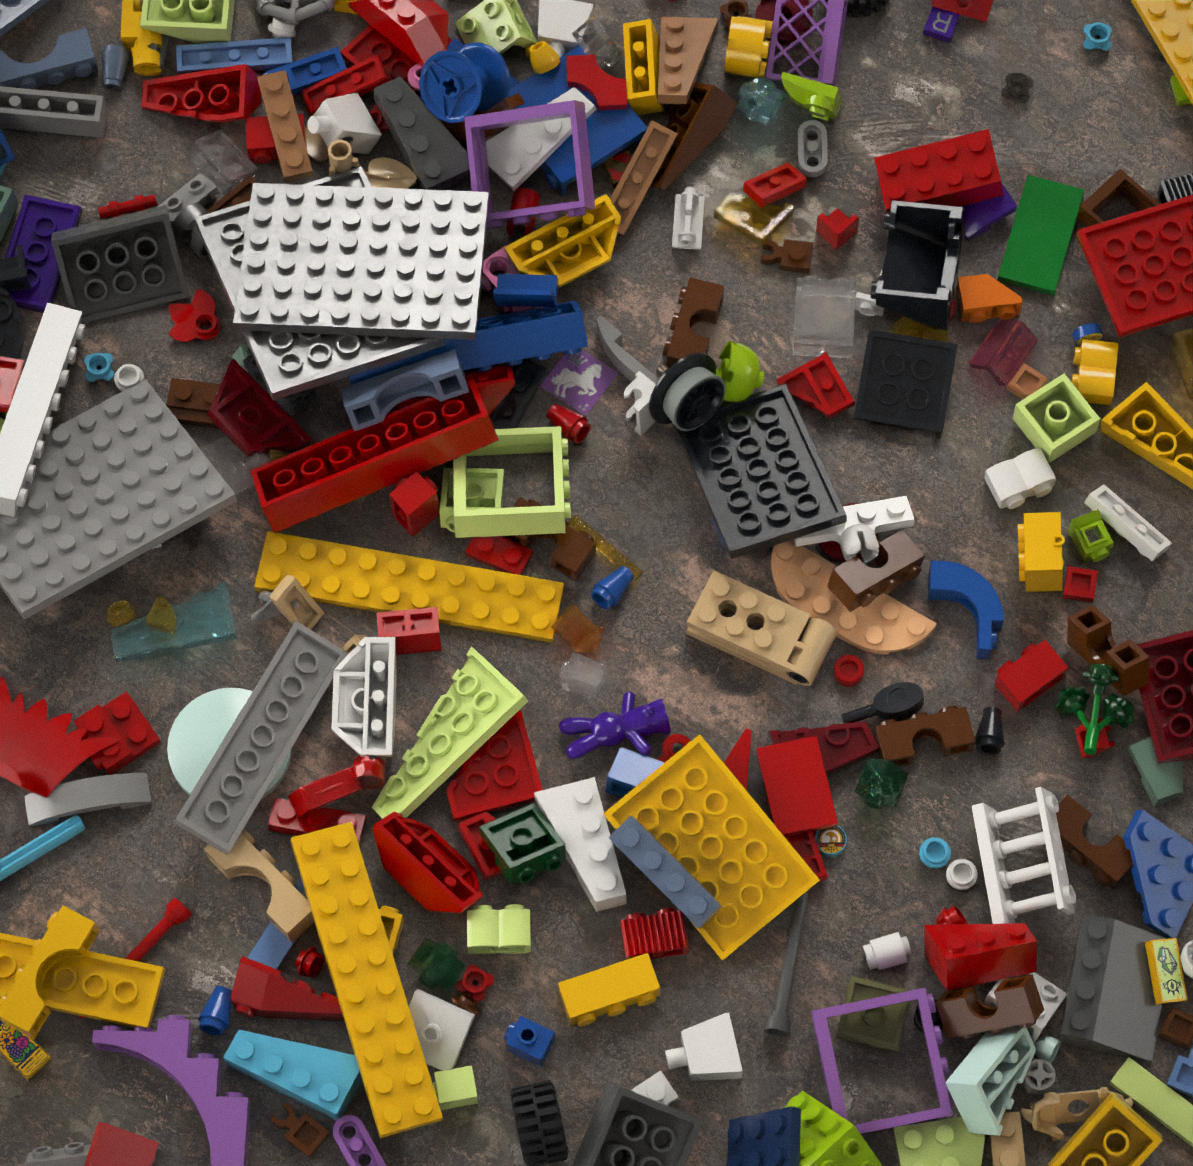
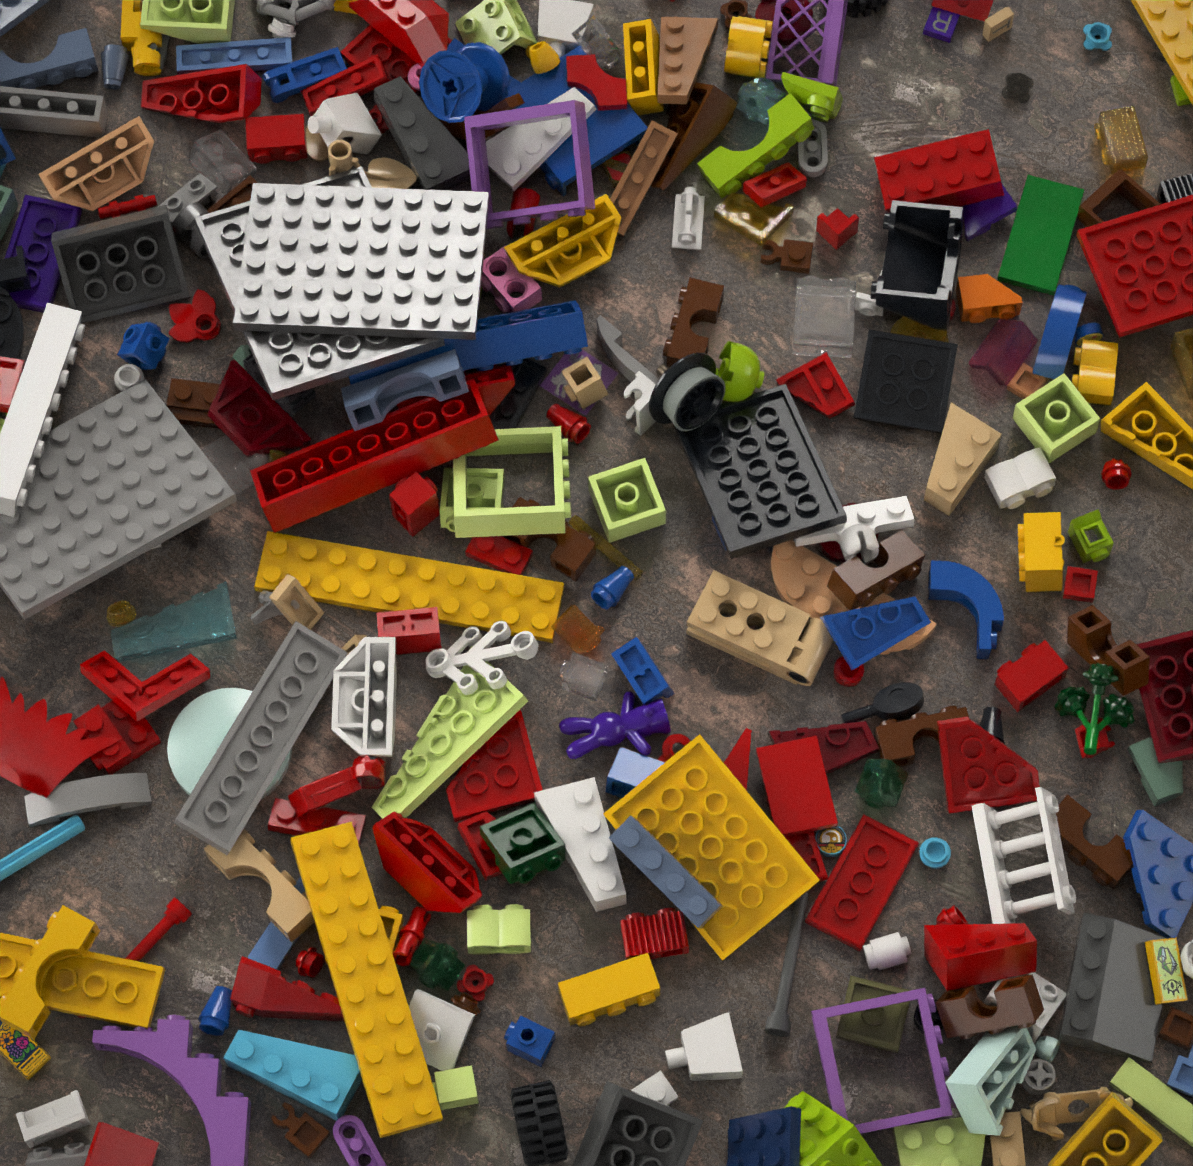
medium azure plate [84,353,115,382] -> none
clear yellow tile [145,596,177,635] -> none
medium nougat plate [257,70,313,183] -> none
blue panel [493,274,558,307] -> none
white plate [946,859,978,890] -> none
white plate [1084,484,1172,561] -> none
none -> white hinge [16,1090,90,1148]
none -> light nougat wedge [38,116,154,211]
none -> red plate [80,650,210,721]
none -> blue brick [117,322,170,370]
none -> red pin [392,907,431,966]
none -> white plant [426,621,538,695]
none -> tan brick [561,356,608,409]
none -> yellowish green brick [588,458,666,543]
none -> blue hinge [611,637,675,705]
none -> lime arch [697,93,814,199]
none -> red tile [805,814,919,952]
none -> blue wing [820,596,931,670]
none -> tan wedge [924,402,1002,516]
none -> red plate [937,717,1040,814]
none -> tan tile [982,7,1014,42]
none -> blue arch [1032,284,1087,379]
none -> clear yellow brick [1094,105,1148,174]
none -> red plate [1101,459,1132,490]

